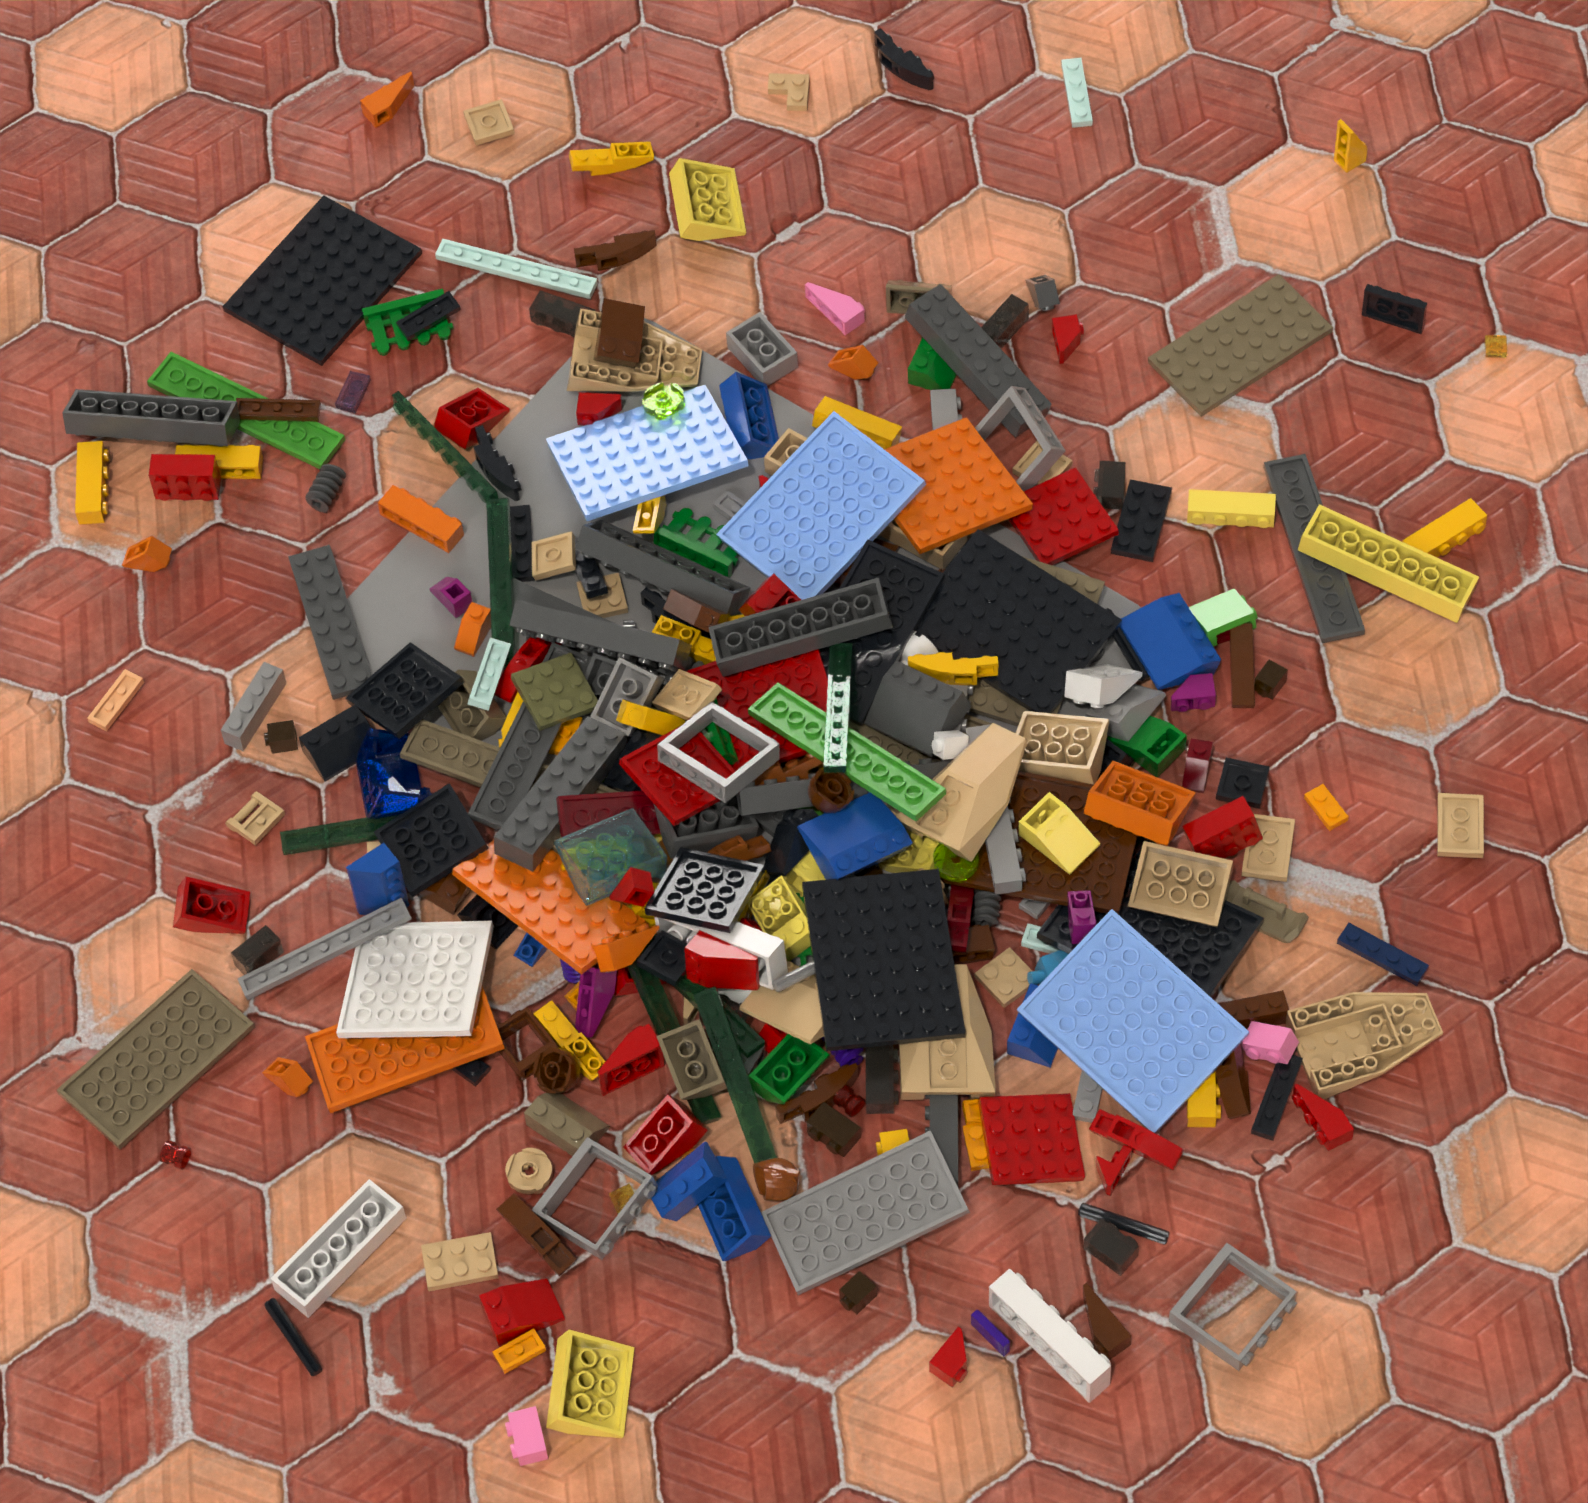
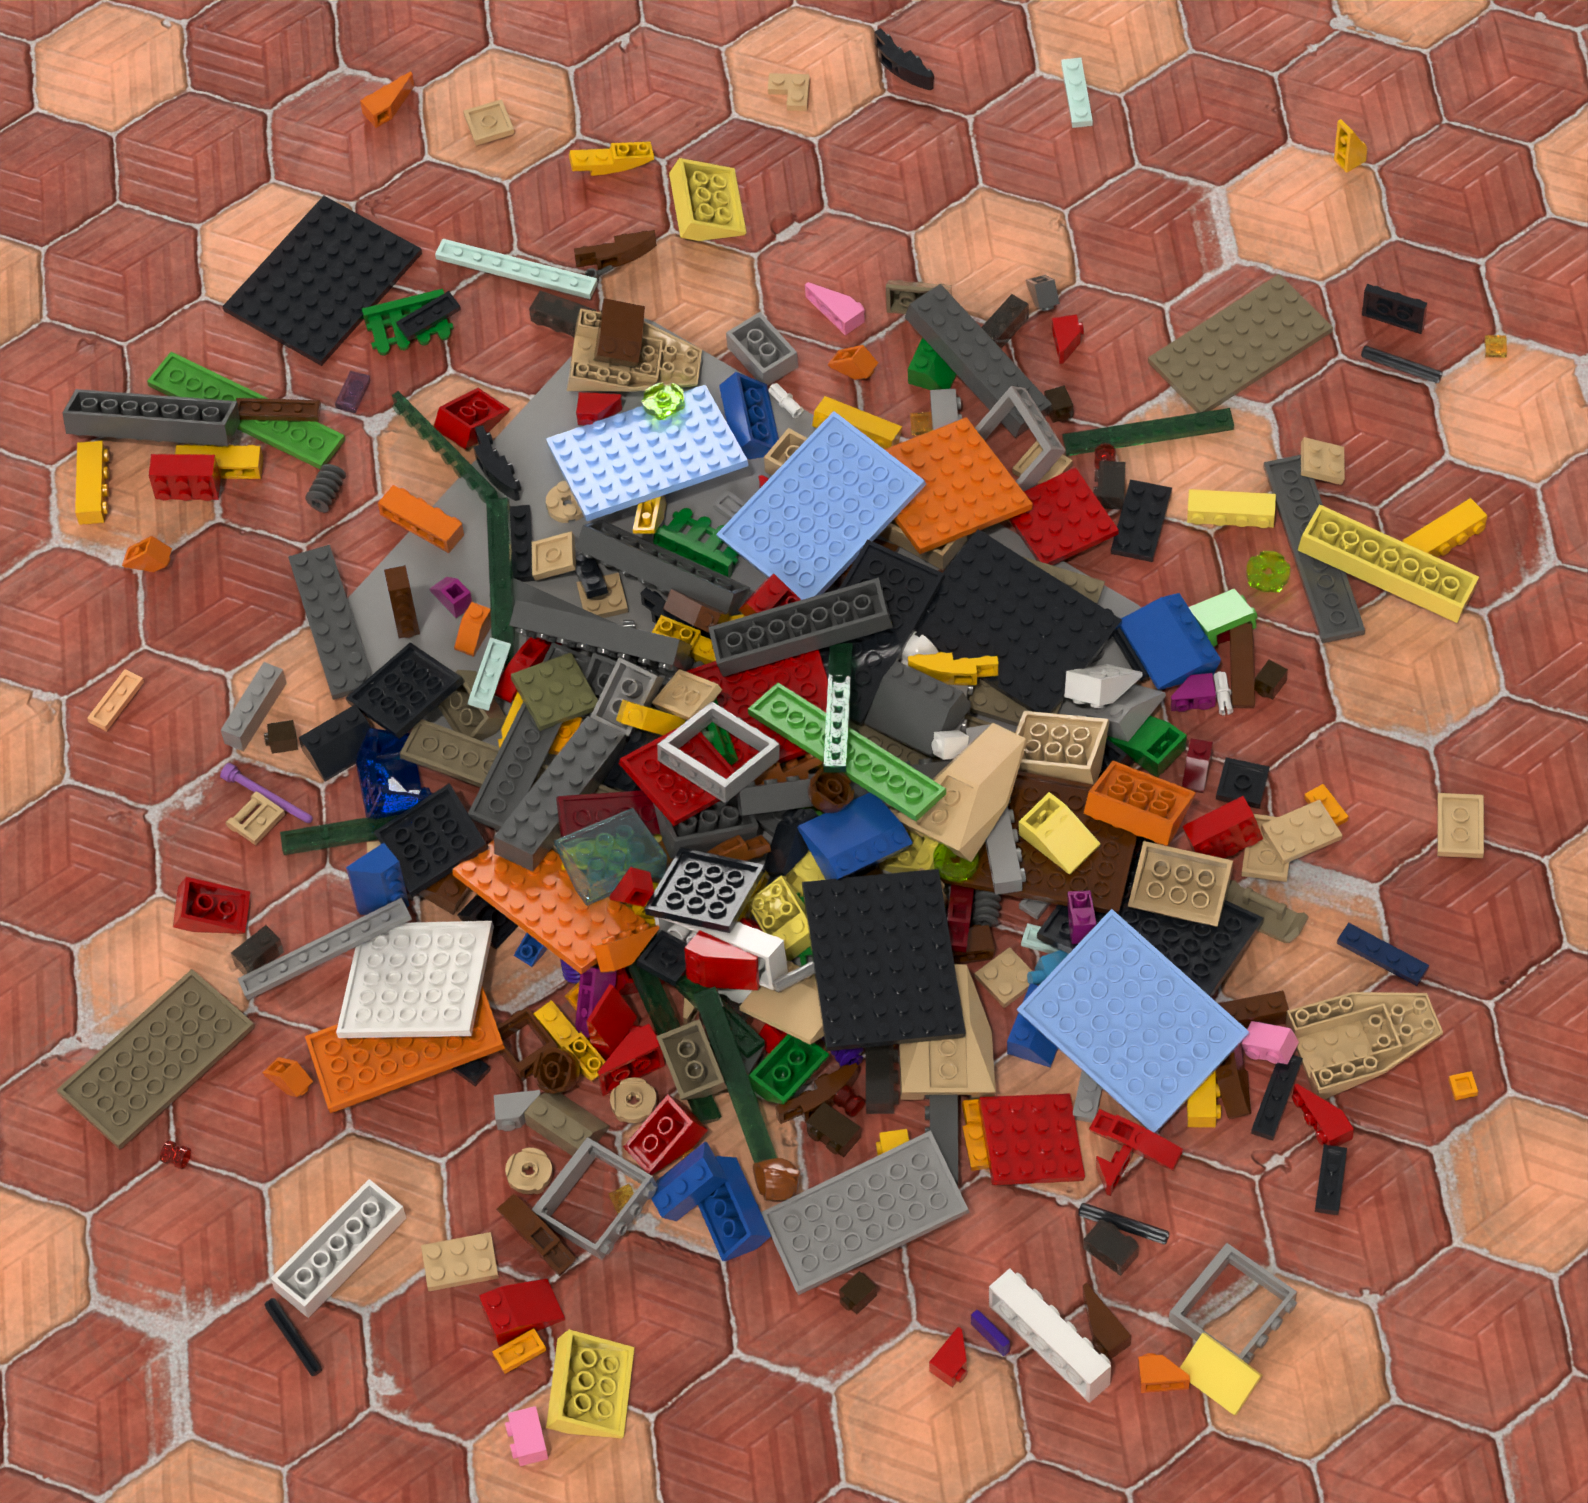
none -> medium lavender piece [220,763,313,823]
none -> reddish brown brick [384,565,420,639]
none -> light grey slope [494,1090,541,1131]
none -> tan plate [546,481,584,523]
none -> dark grey hand [585,265,613,282]
none -> red slope [587,984,638,1059]
none -> tan plate [610,1077,657,1123]
none -> white axle [768,383,804,419]
none -> clear yellow plate [910,412,933,435]
none -> dark brown brick [1044,385,1073,423]
none -> clear green plate [1062,408,1234,456]
none -> clear red wheel [1094,443,1116,473]
none -> orange slope [1138,1353,1190,1393]
none -> light yellow tile [1180,1333,1263,1415]
none -> white axle [1213,671,1233,715]
none -> clear neon green plate [1246,551,1290,593]
none -> tan plate [1260,800,1342,865]
none -> tan plate [1301,437,1345,485]
none -> black plate [1315,1145,1347,1215]
none -> black axle [1361,346,1443,383]
none -> light orange plate [1448,1071,1478,1100]

